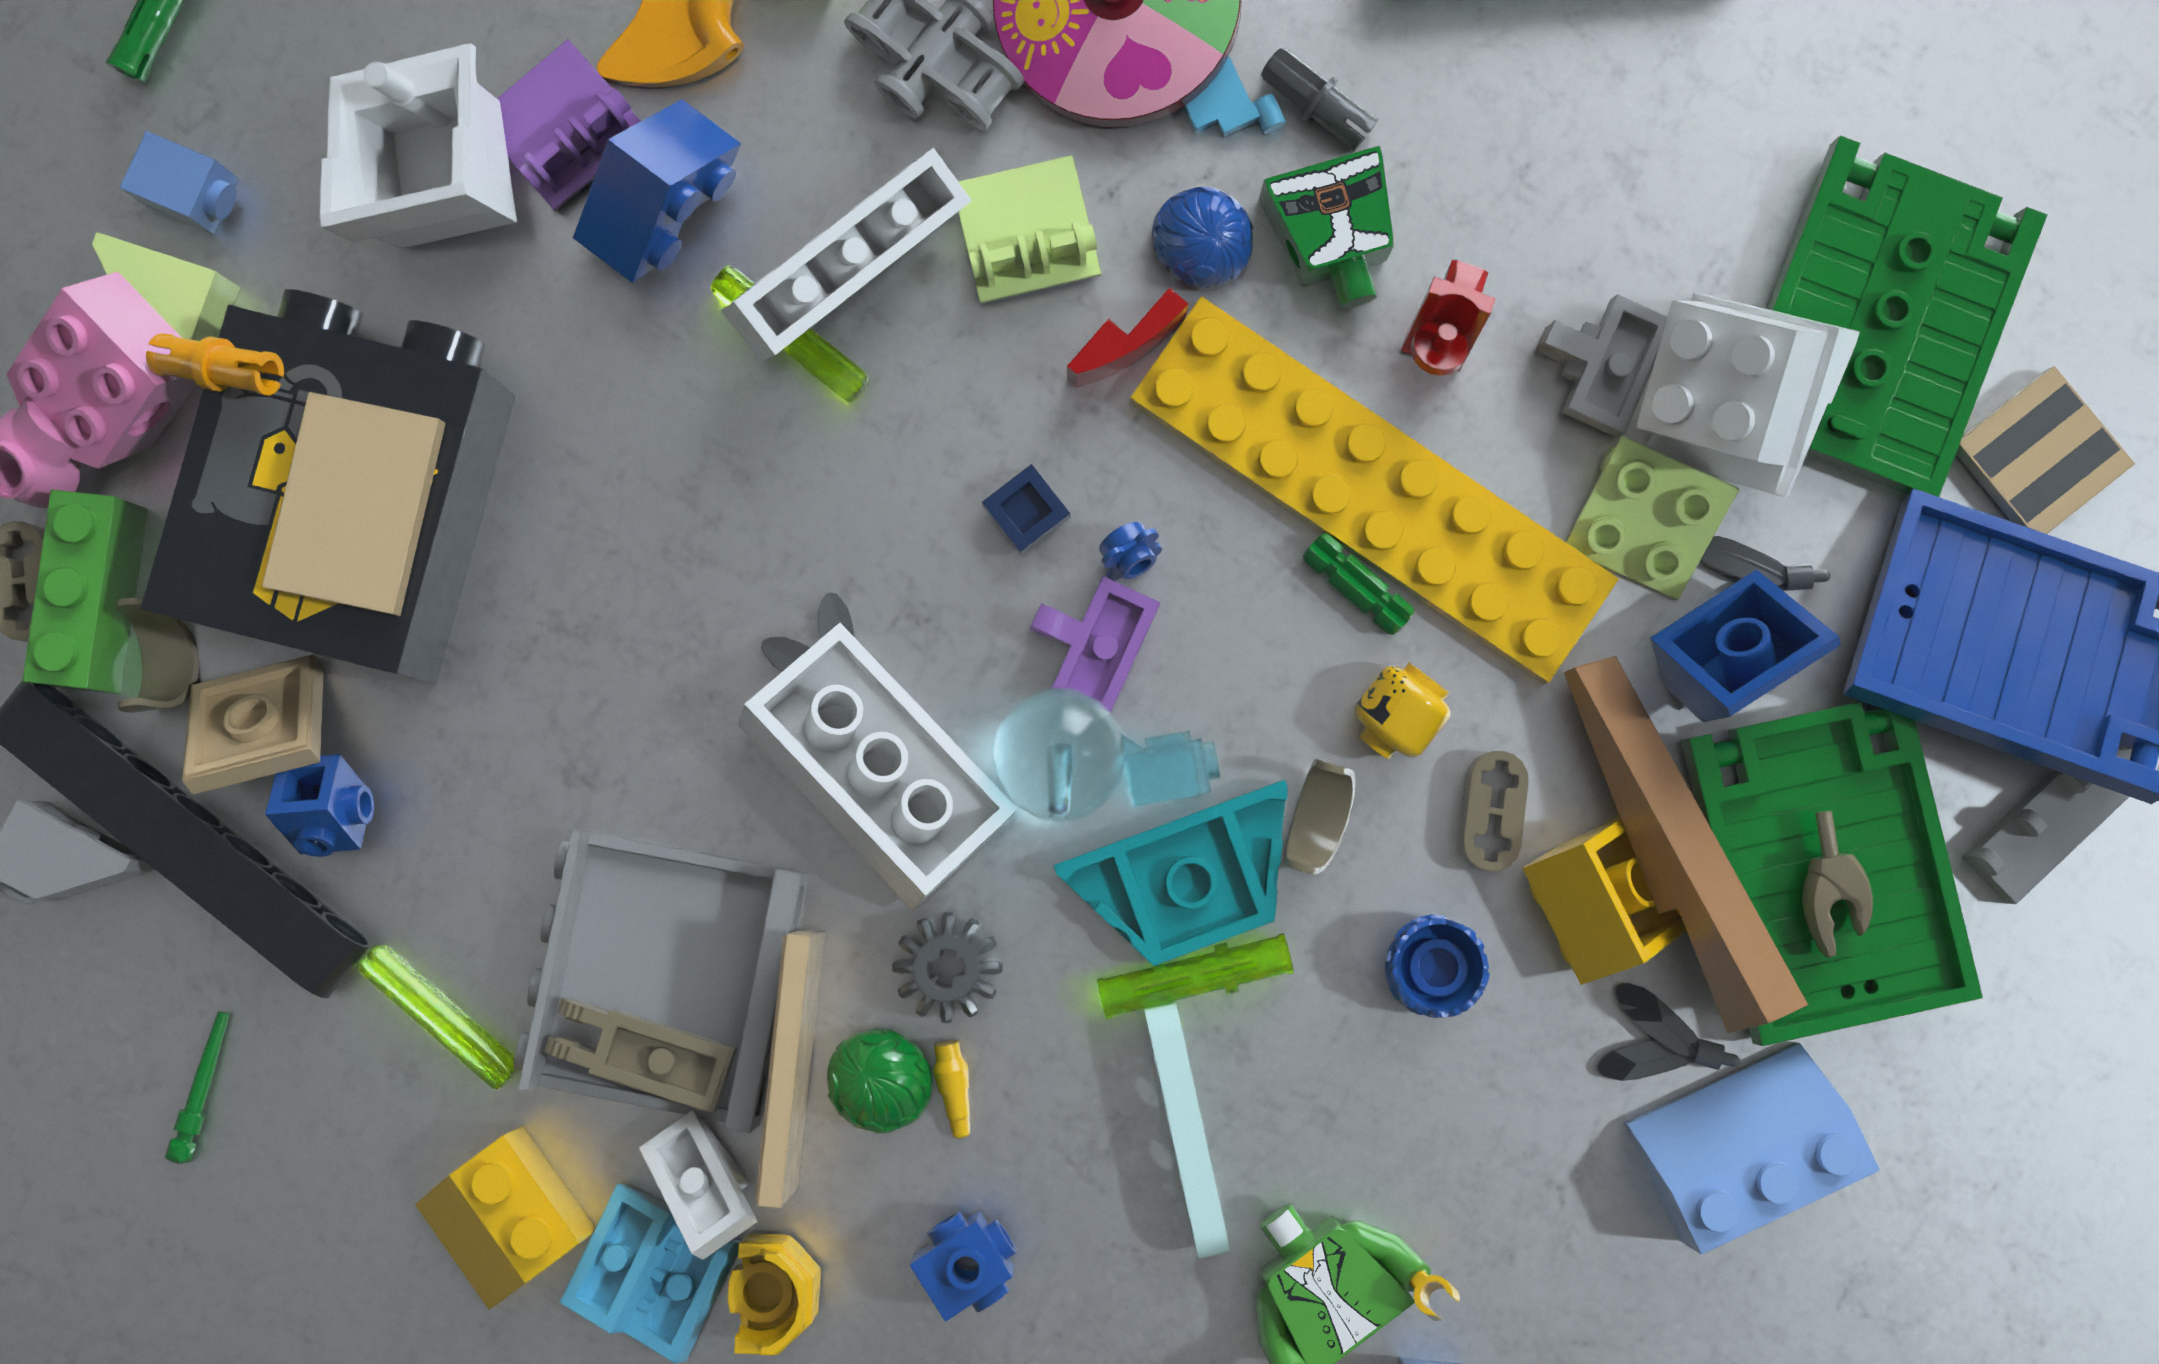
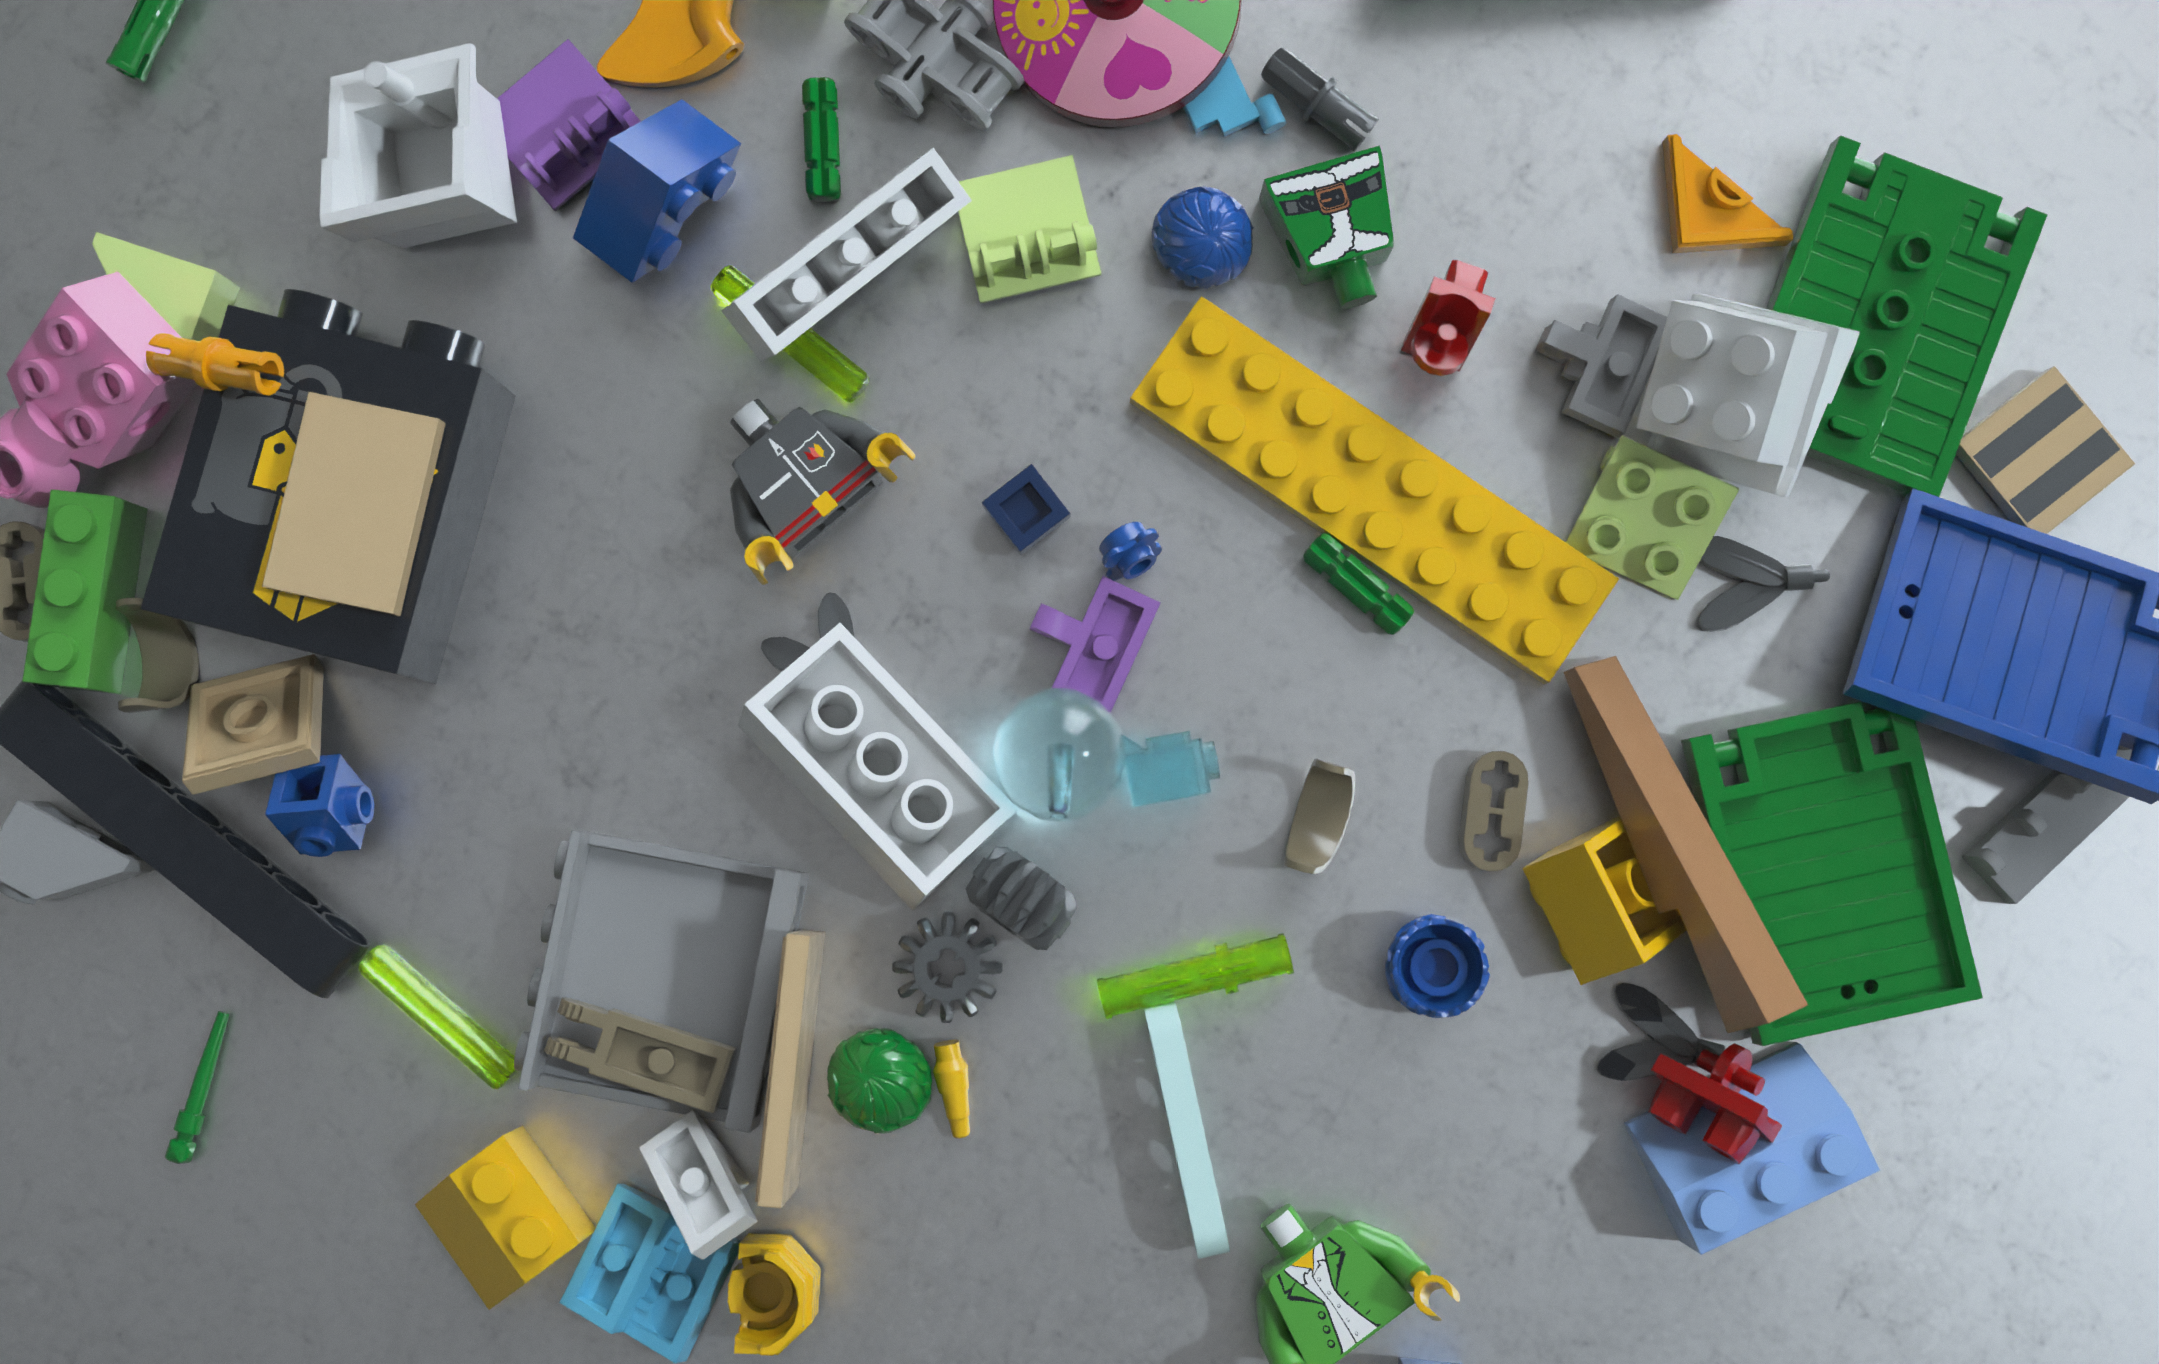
medium blue brick [119,131,239,235] -> none
blue brick [910,1210,1017,1322] -> none
teal wing [1053,780,1288,966] -> none
red slope [1067,287,1189,388] -> none
yellow head [1355,662,1450,760] -> none
blue slope [1650,569,1841,723] -> none
dark tan hand [1802,810,1873,958] -> none
none -> dark grey torso [730,399,915,585]
none -> green axle [802,77,841,202]
none -> dark grey gear [965,847,1078,950]
none -> red hips [1648,1043,1782,1164]
none -> light orange tile [1662,134,1793,254]

